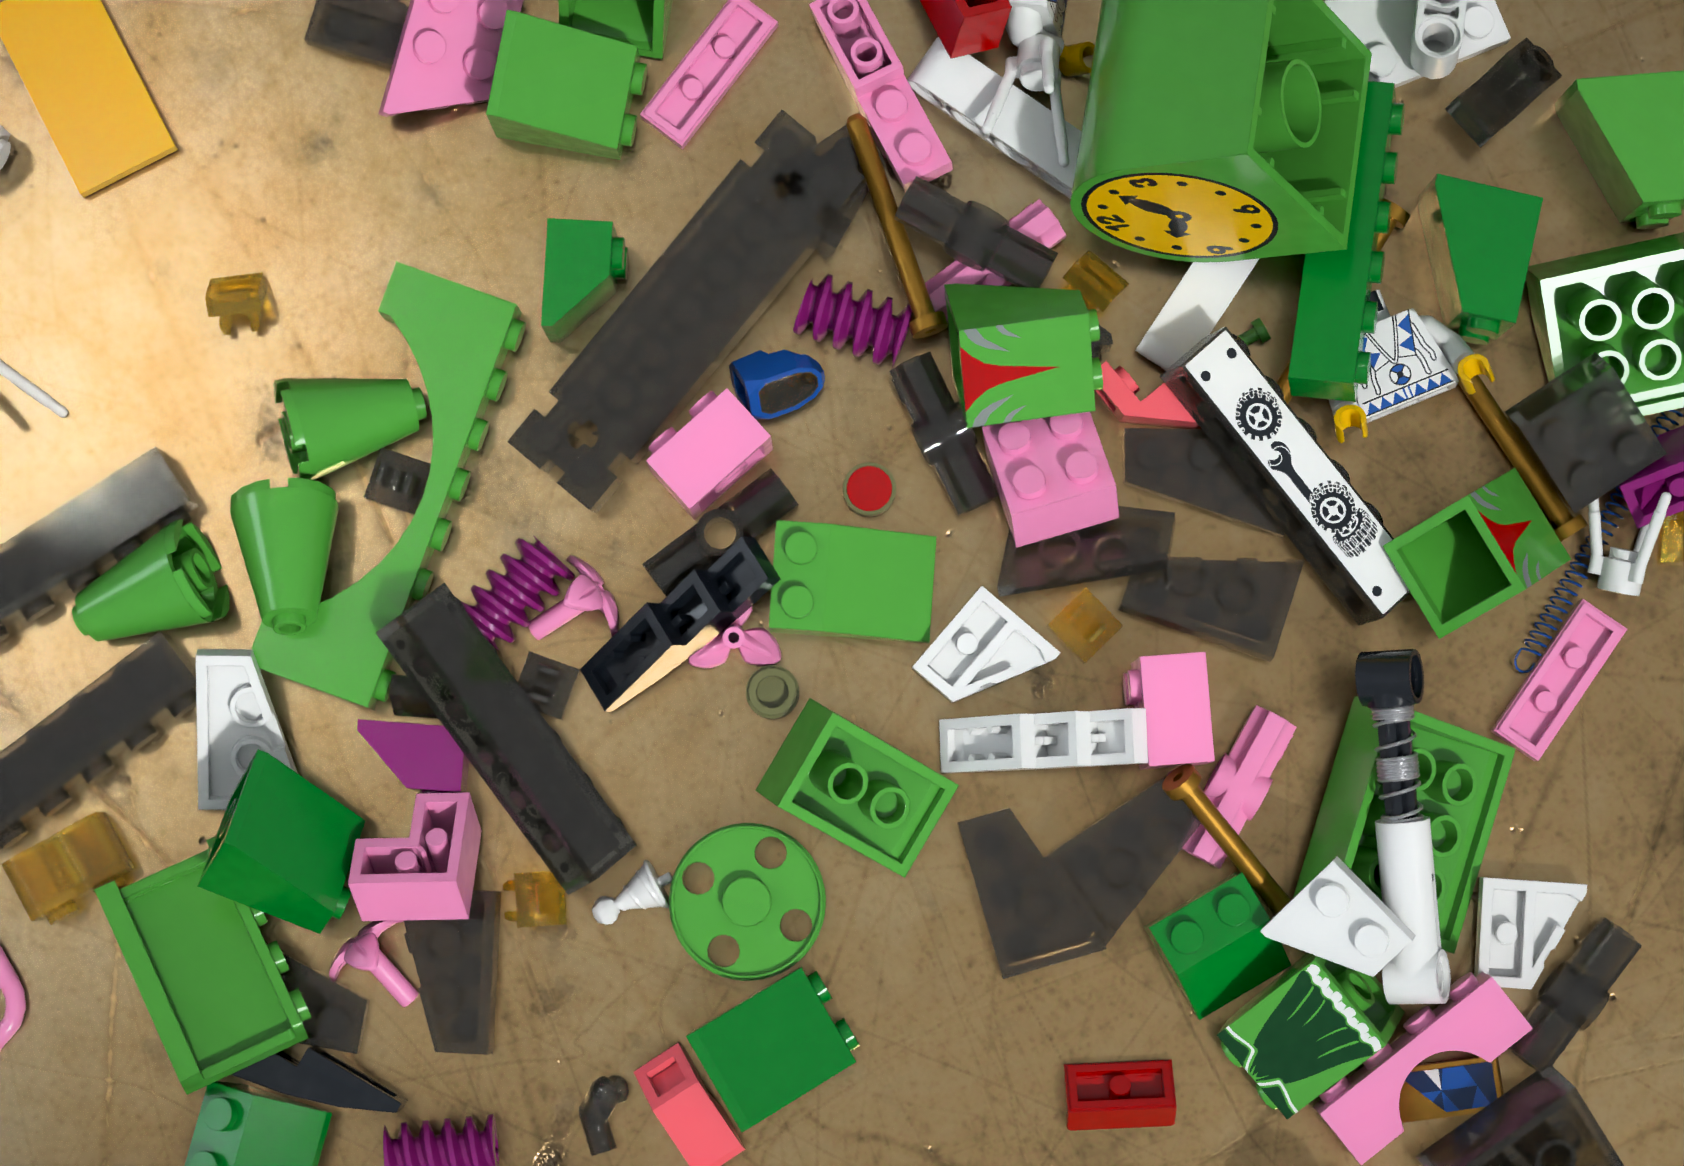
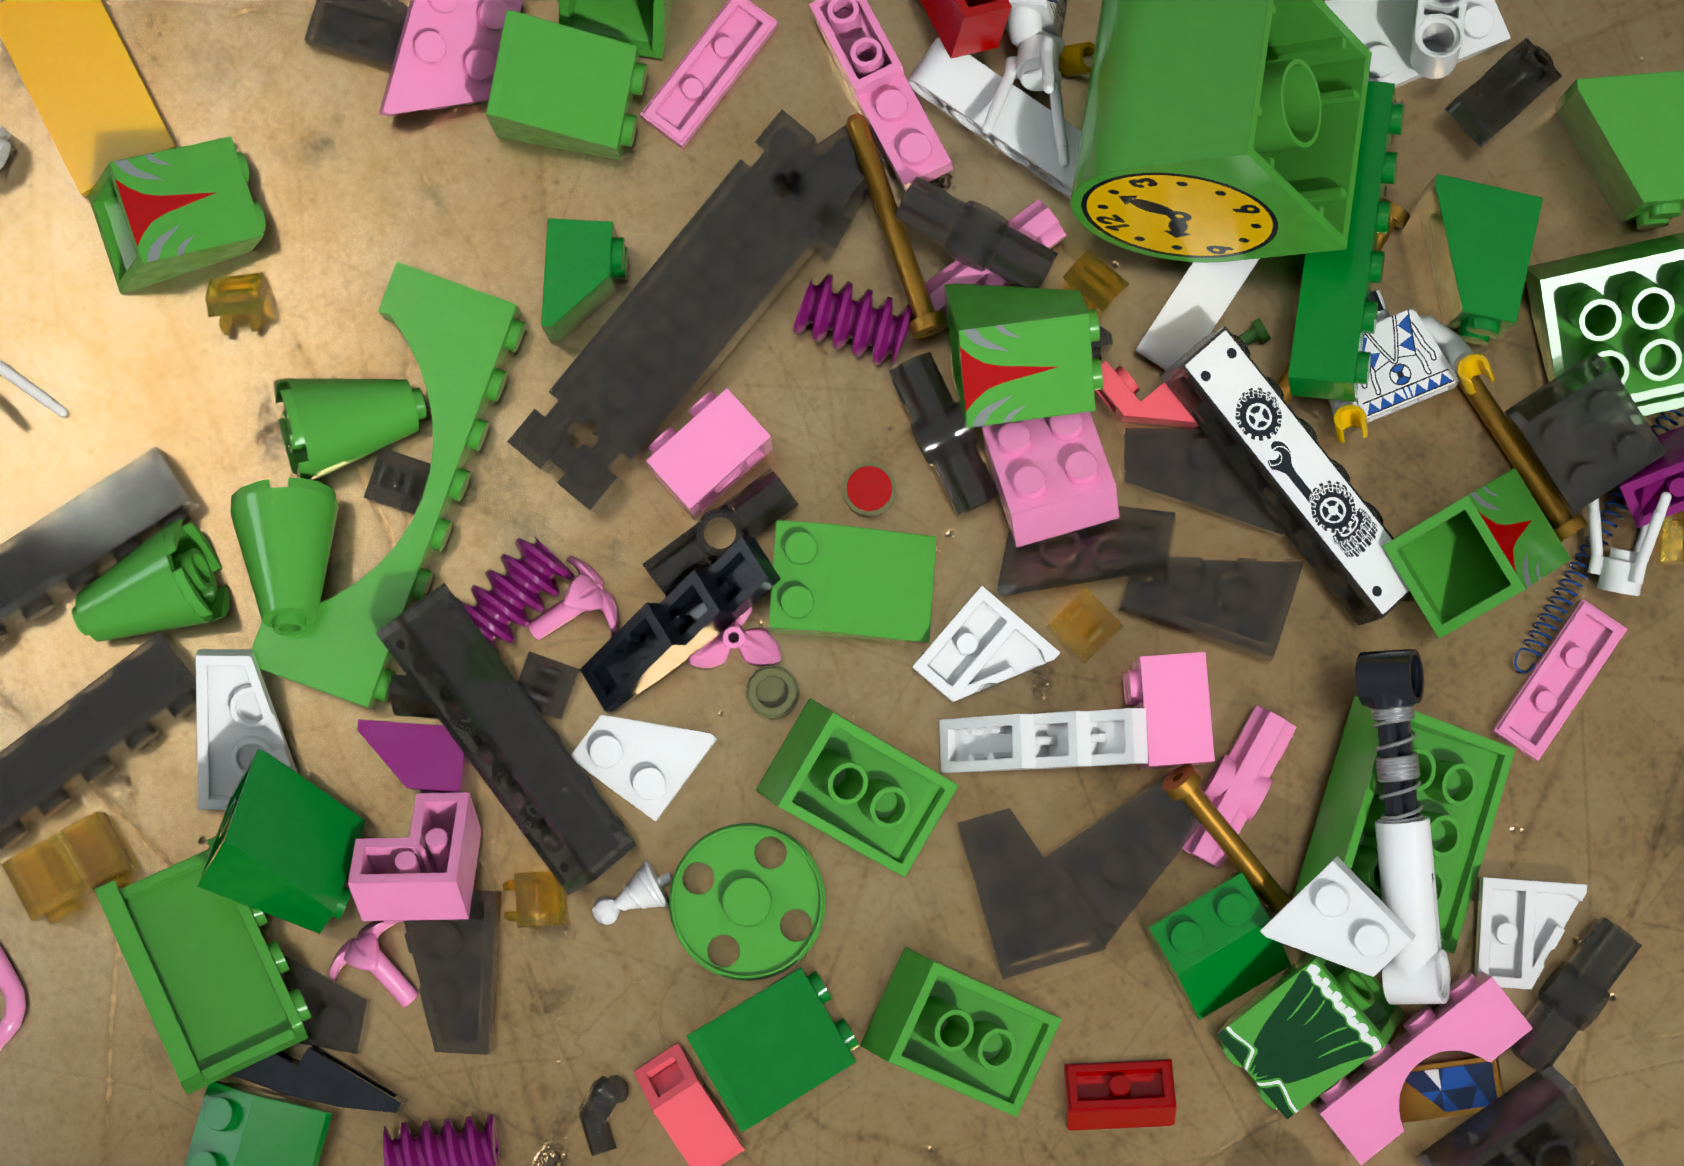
blue rock [729,349,825,419] -> none
none -> bright green slope [88,136,266,294]
none -> white wing [569,715,717,822]
none -> bright green slope [860,947,1062,1117]

